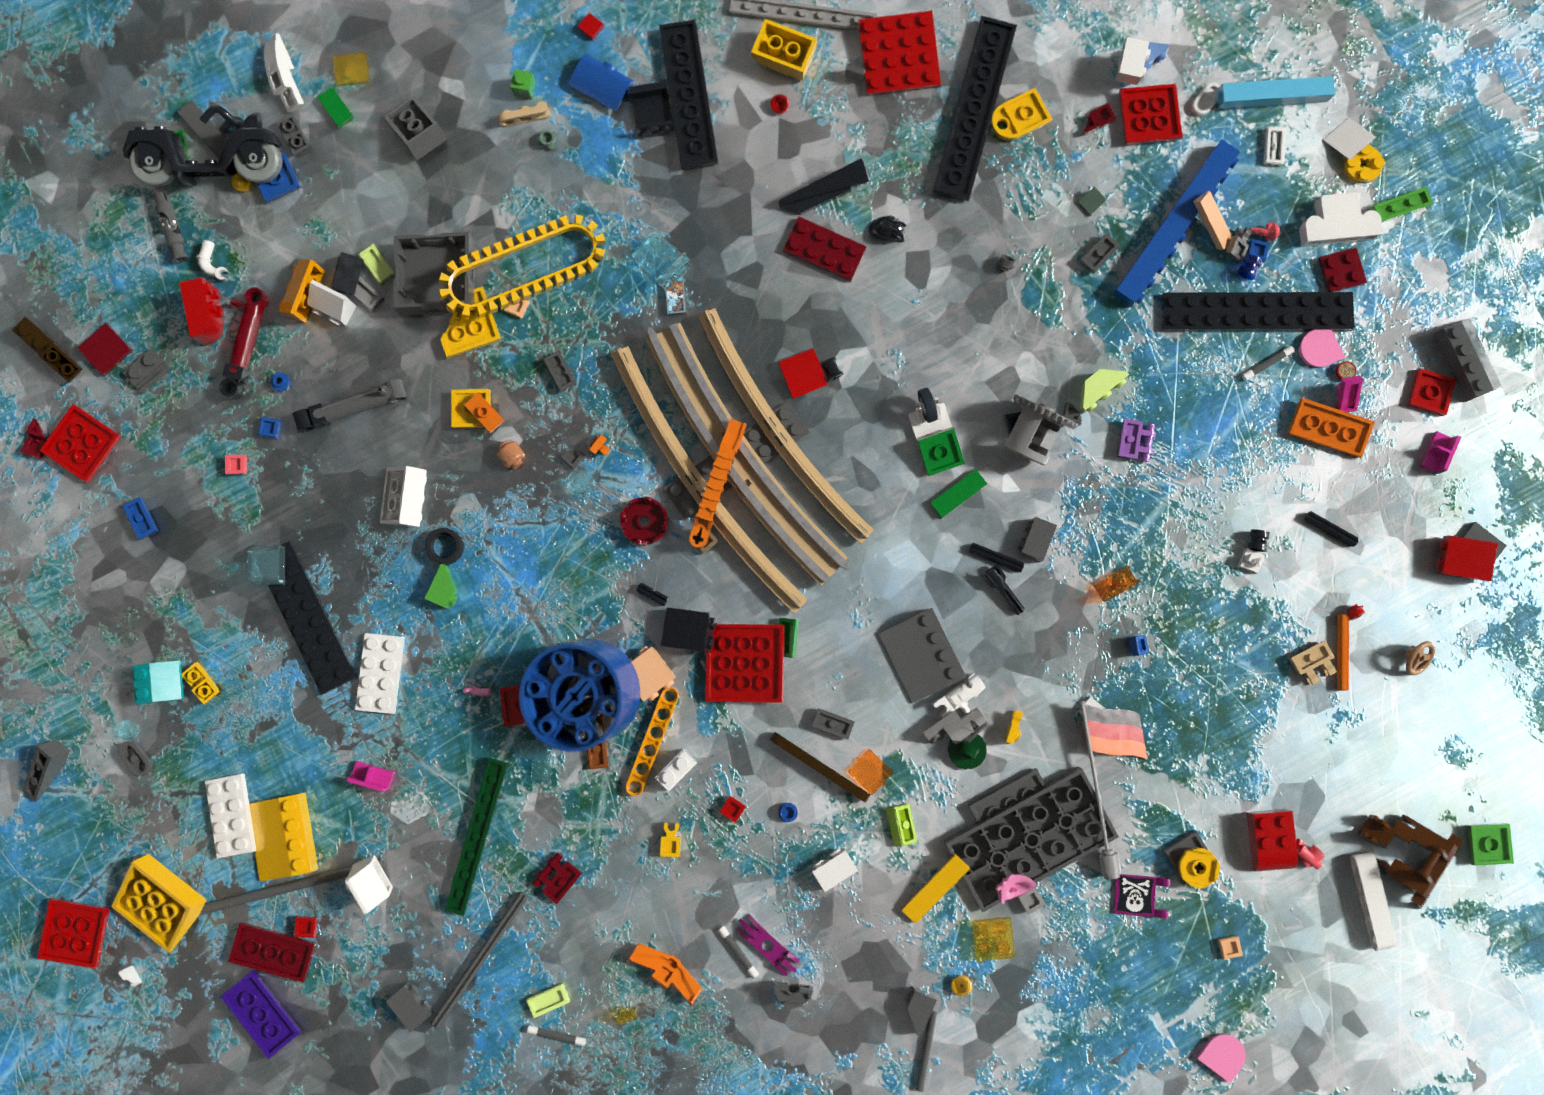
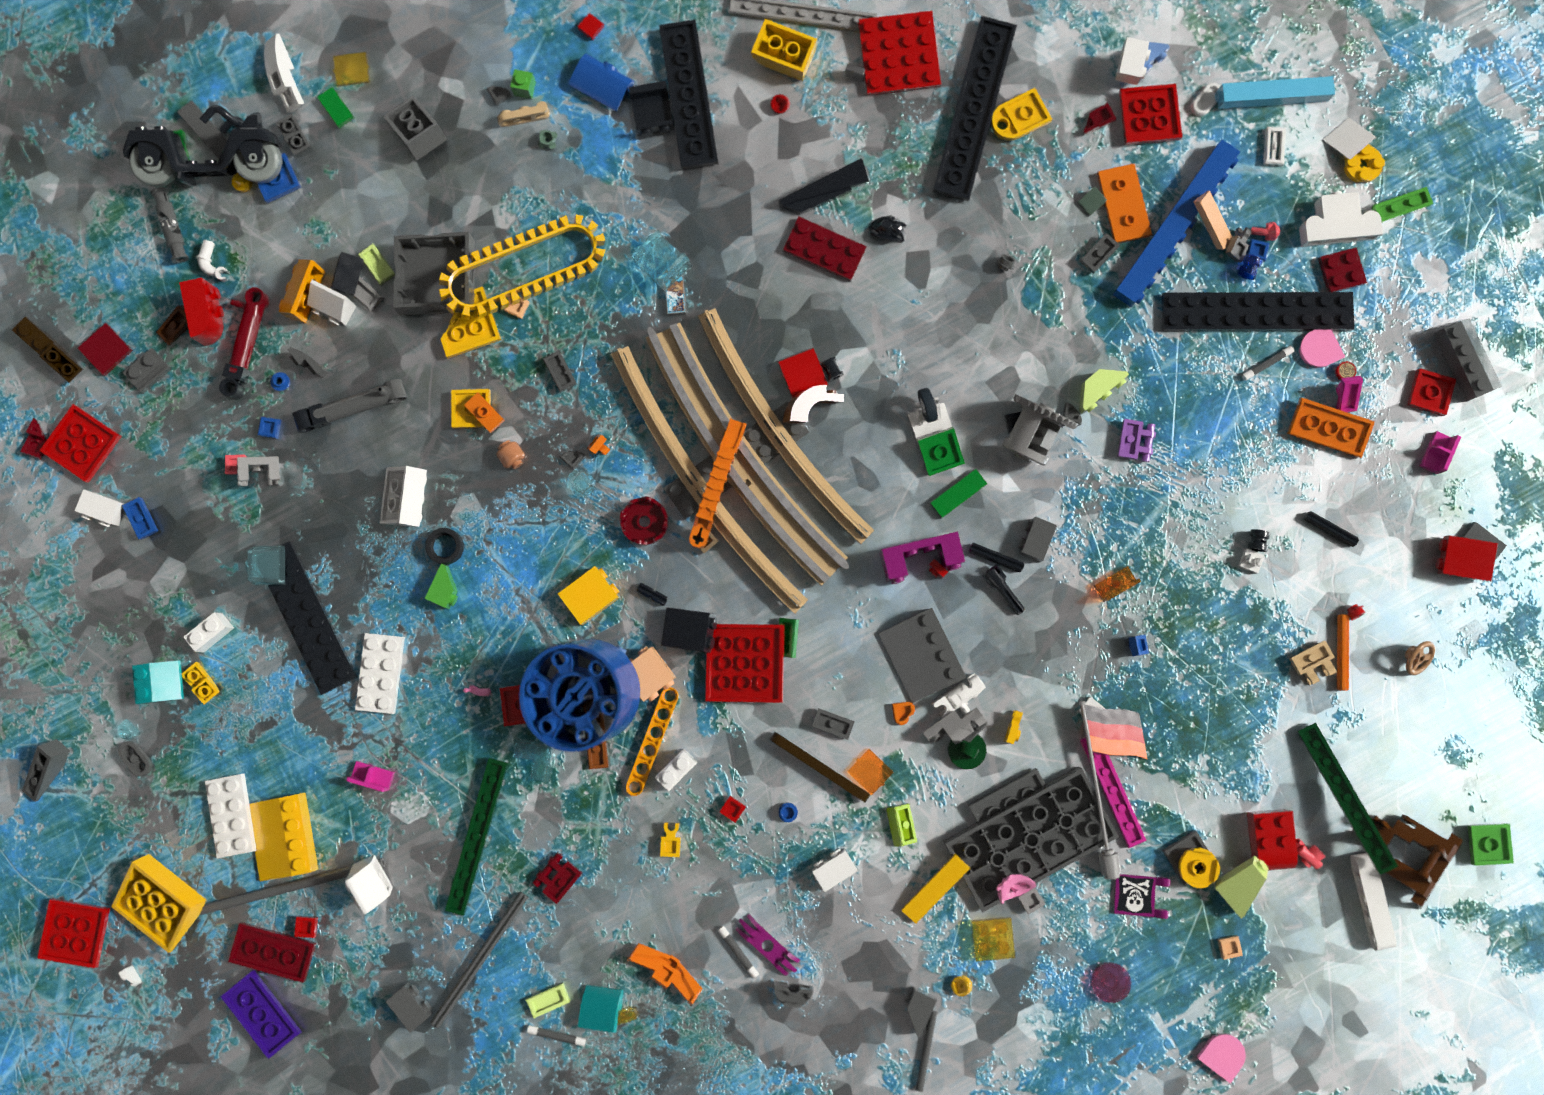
none -> white brick [75,489,124,527]
none -> reddish brown slope [156,305,188,346]
none -> white brick [184,612,234,652]
none -> light grey panel [237,456,280,487]
none -> dark grey slope [287,347,328,377]
none -> dark grey tile [486,86,513,106]
none -> yellow brick [558,566,619,625]
none -> teal slope [578,984,623,1033]
none -> arch [783,385,844,424]
none -> magenta plate [879,531,965,585]
none -> orange tile [892,702,915,725]
none -> red plate [927,559,948,579]
none -> dark pink tile [1079,737,1147,848]
none -> clear pink tile [1091,962,1131,1003]
none -> orange plate [1097,163,1152,244]
none -> yellowish green slope [1215,856,1268,918]
none -> dark green plate [1297,722,1399,875]

